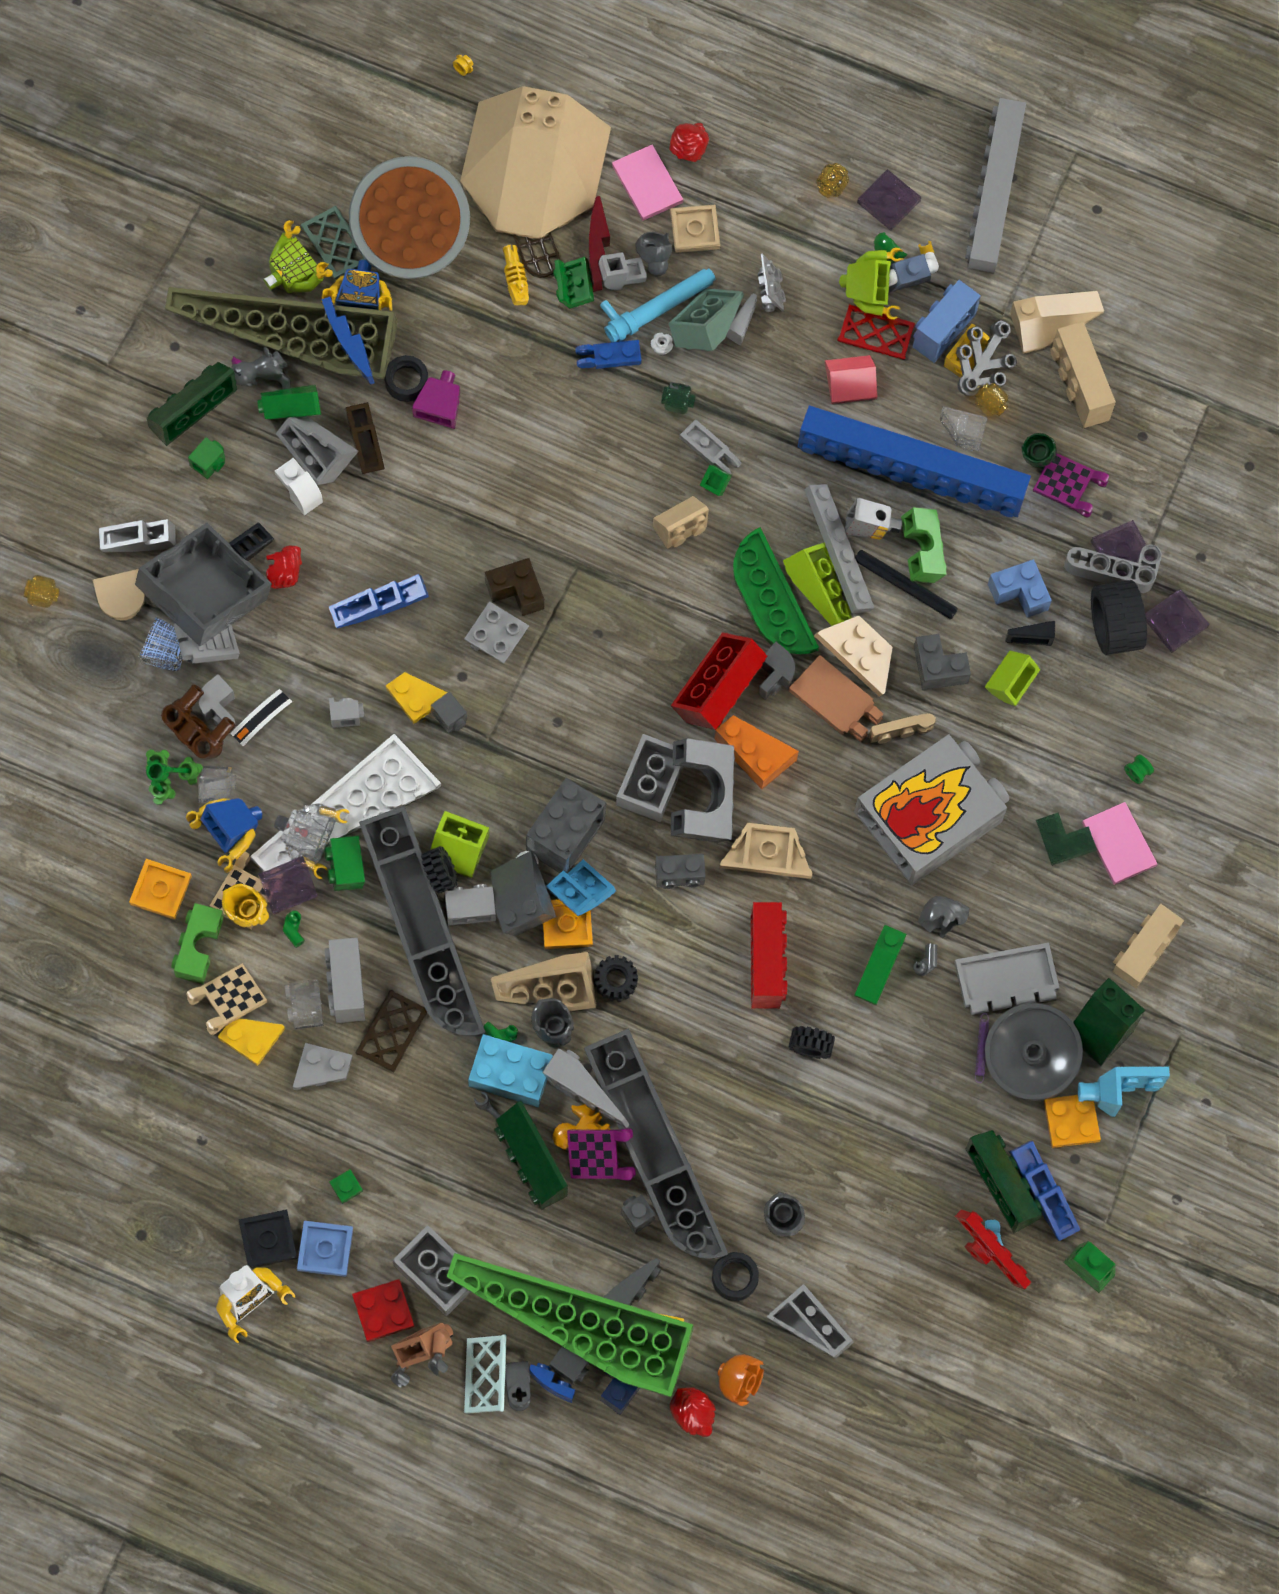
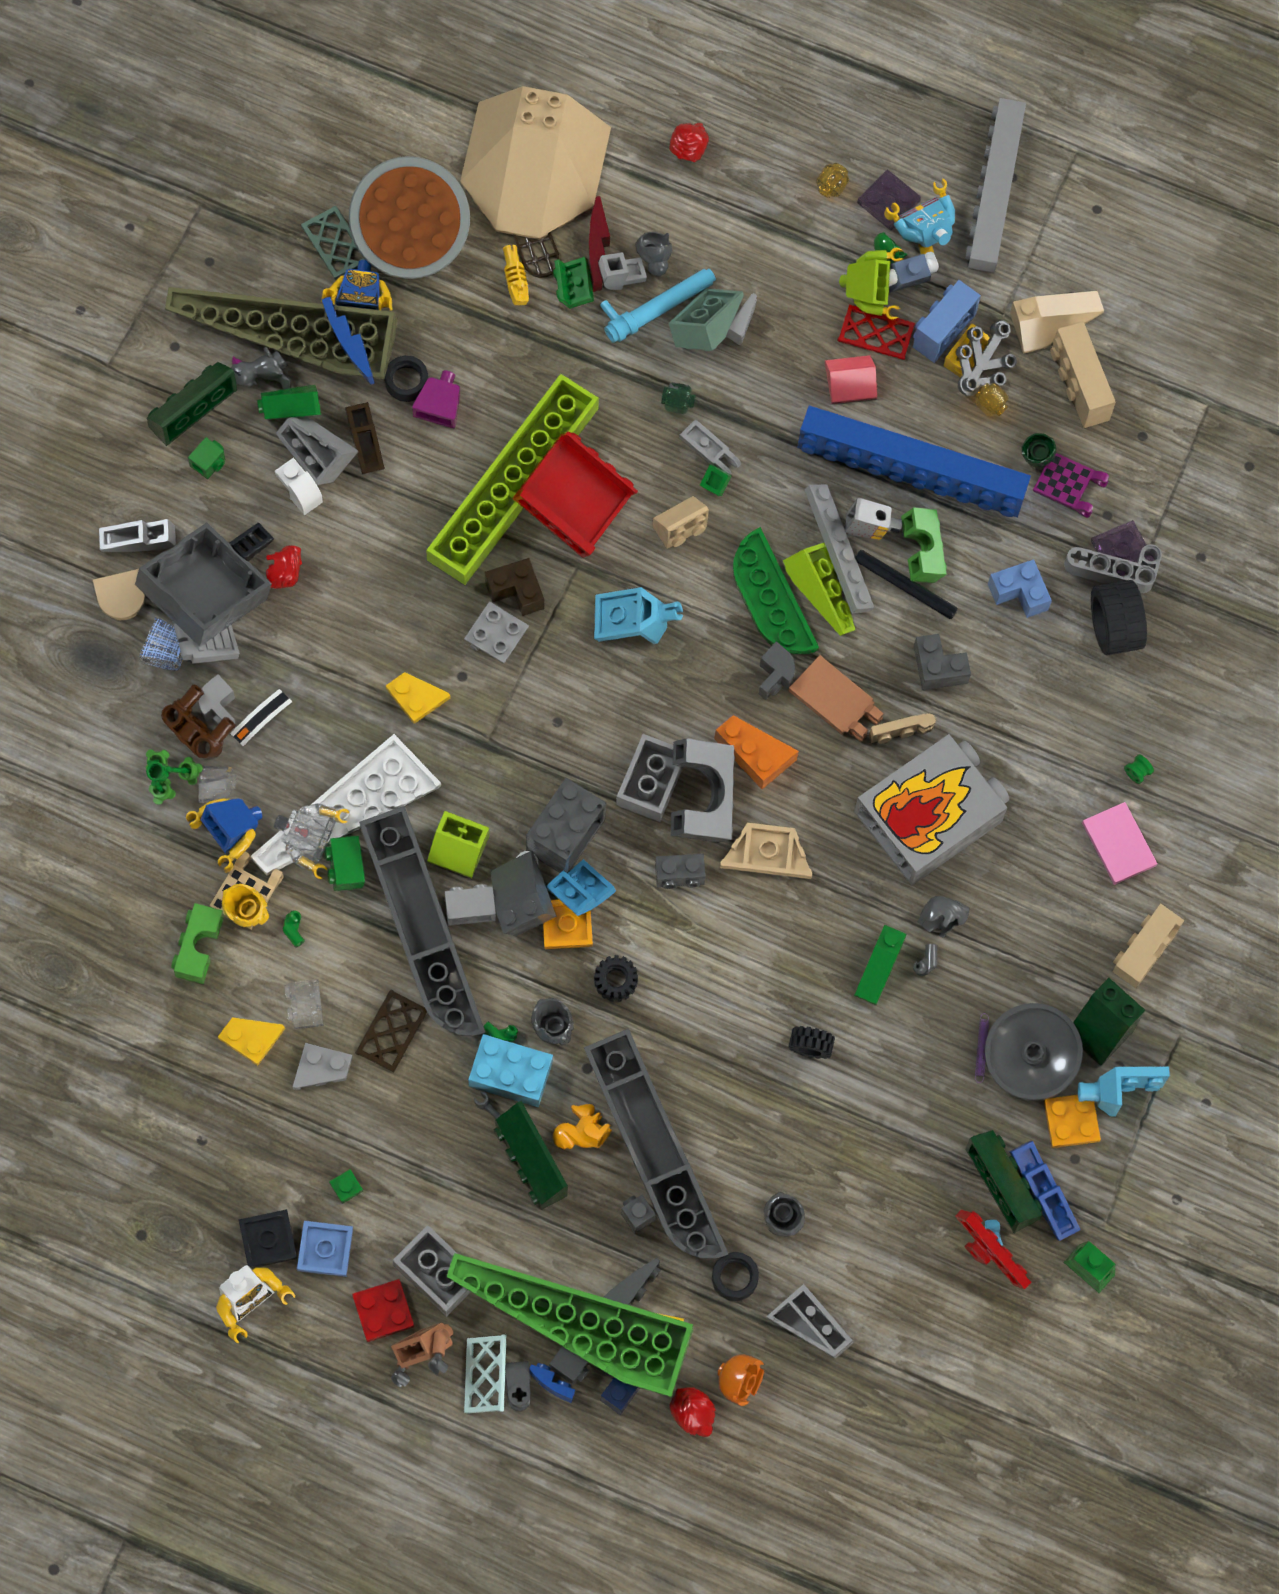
clear yellow head [24,575,60,608] -> none
light orange plate [129,859,192,920] -> none
tan flag [186,963,267,1035] -> none
clear purple plate [258,856,318,915] -> none
lime torso [263,220,333,293] -> none
light grey brick [324,938,365,1023] -> none
blue slope [329,574,429,629] -> none
light grey brick [329,698,364,728] -> none
black tyre [421,846,458,893] -> none
dark grey brick [431,691,467,734] -> none
yellow plate [453,54,473,76] -> none
tan wedge [491,952,596,1011] -> none
light grey wedge [542,1049,629,1128] -> none
magenta flag [567,1128,636,1180] -> none
blue hinge [575,340,641,369] -> none
bright pink tile [612,145,683,221] -> none
white plate [651,333,673,355] -> none
tan plate [670,205,720,253] -> none
red brick [671,632,767,730] -> none
red brick [750,902,787,1009] -> none
light grey hinge [758,253,786,312] -> none
tan wing [814,616,893,697] -> none
clear slope [940,406,988,451] -> none
light grey hinge [954,943,1059,1015] -> none
lime brick [985,650,1041,706] -> none
black slope [1005,621,1055,646] -> none
clear green plate [1036,812,1097,866] -> none
clear purple plate [1145,589,1209,653] -> none
none -> lime brick [426,374,599,585]
none -> red panel [512,431,638,558]
none -> medium azure plate [594,587,683,644]
none -> medium azure torso [884,178,955,247]

